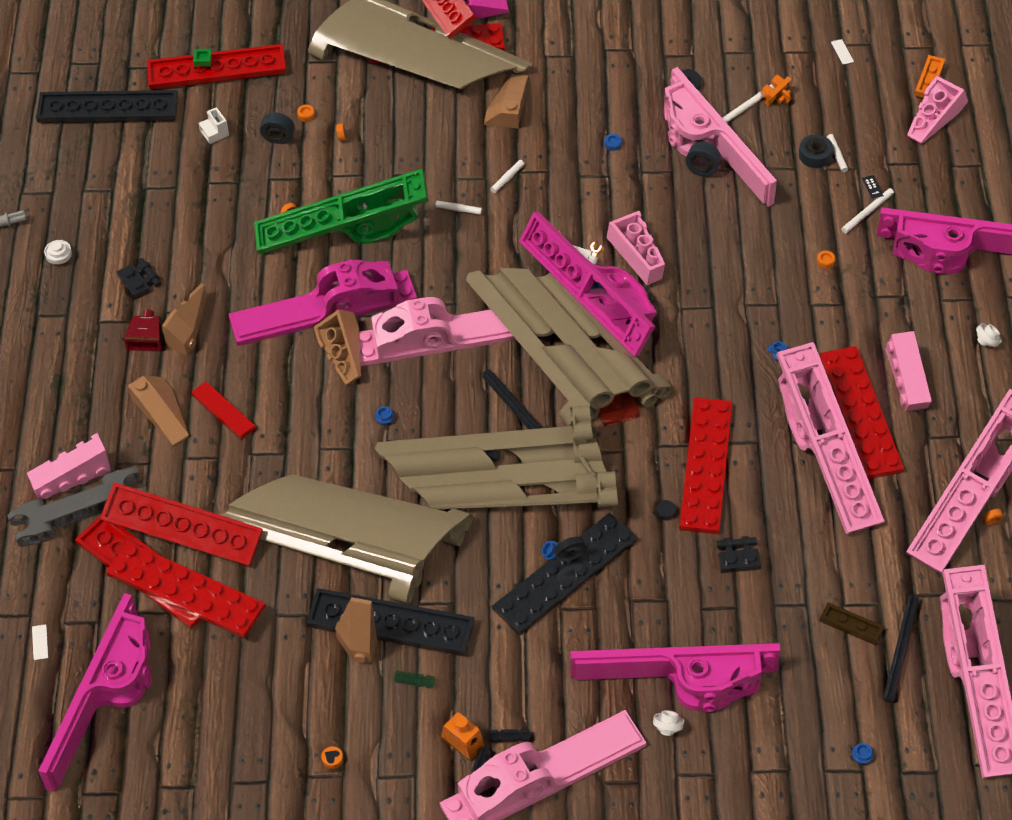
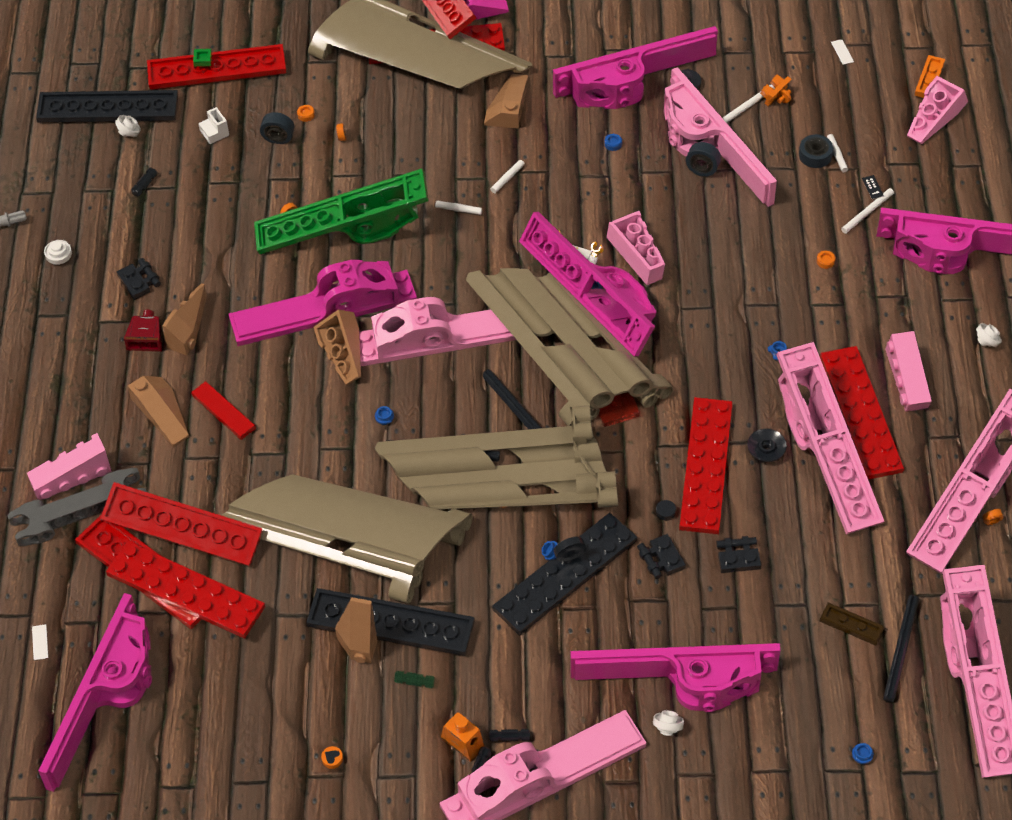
none -> white plate [115,115,141,137]
none -> black axle [131,167,157,197]
none -> dark pink piece [553,26,718,109]
none -> black plate [637,534,686,579]
none -> black dish [747,429,787,462]

